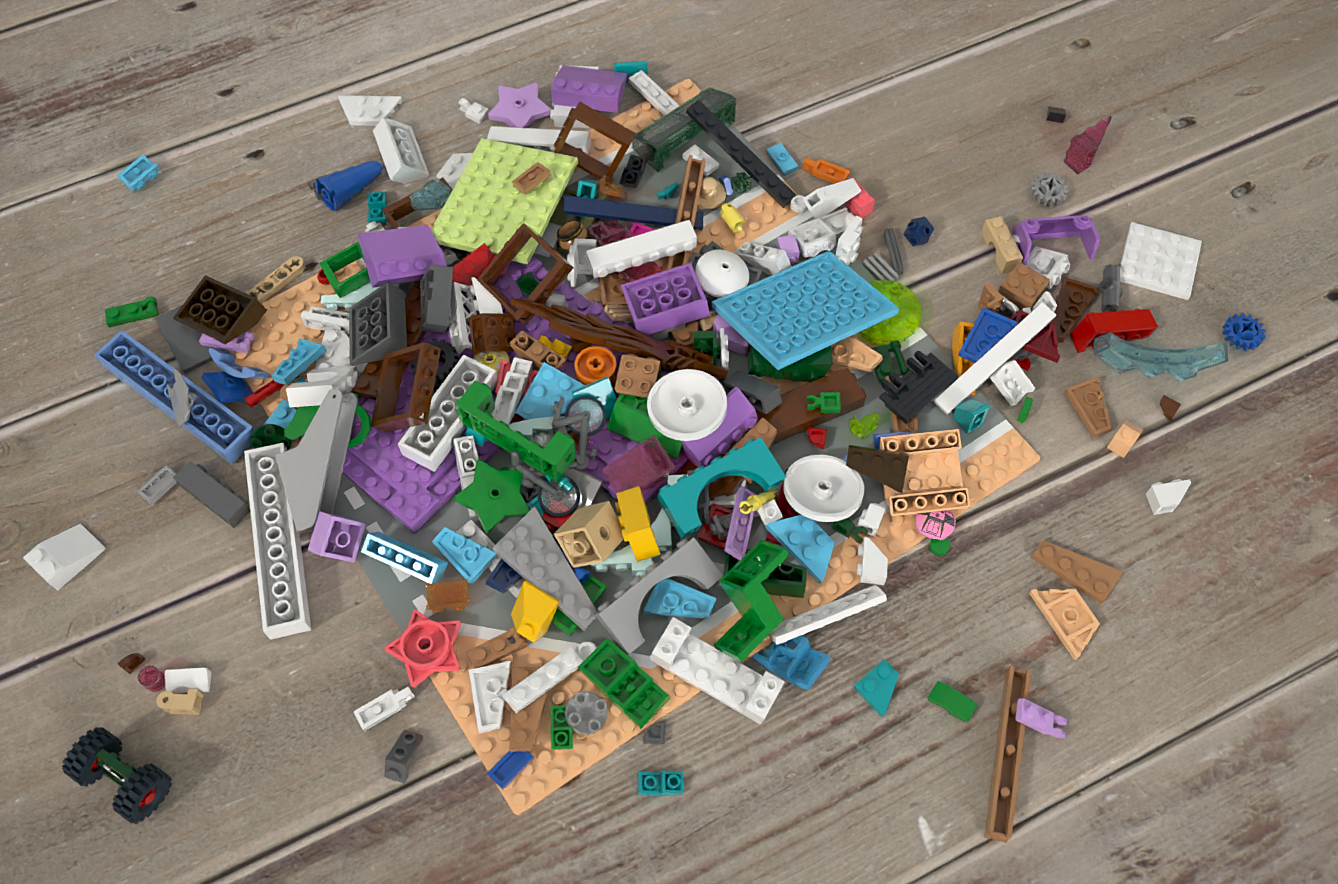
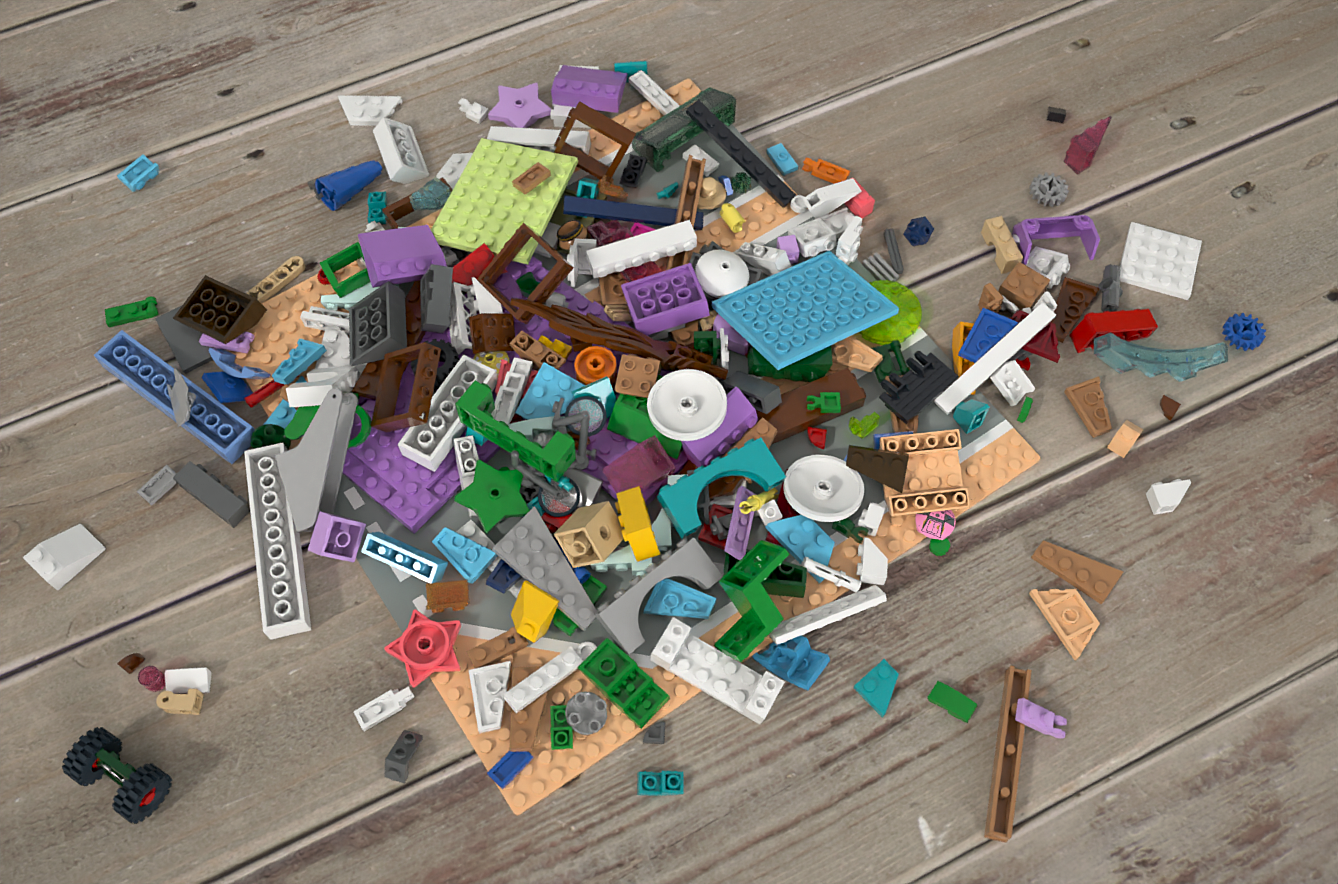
none -> white pin [801,557,861,592]

